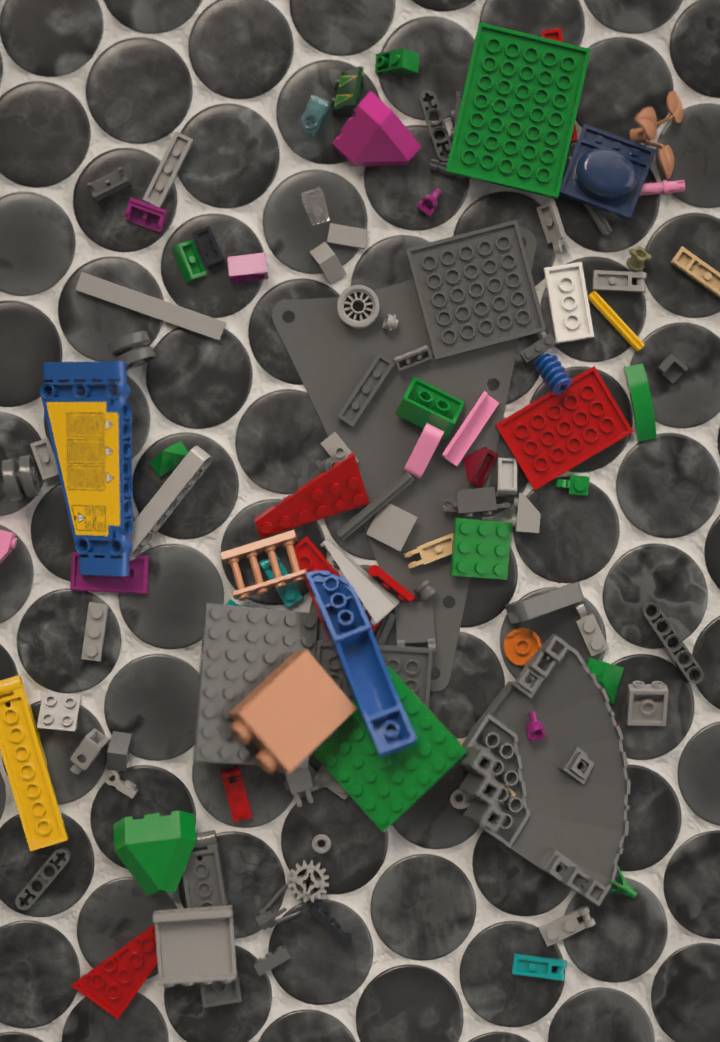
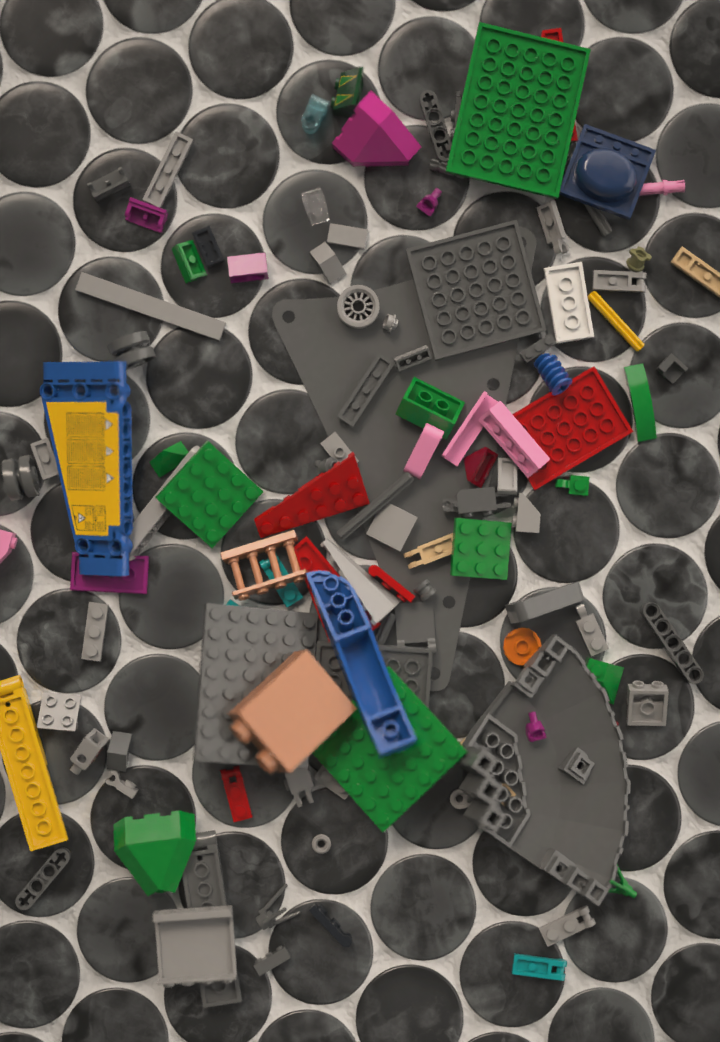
red wing [71,923,158,1019] -> none
light grey gear [288,860,329,903] -> none
green slope [375,48,419,76] -> none
nougat plant [630,91,684,180] -> none
none -> green plate [155,440,264,548]
none -> bright pink panel [478,401,550,478]

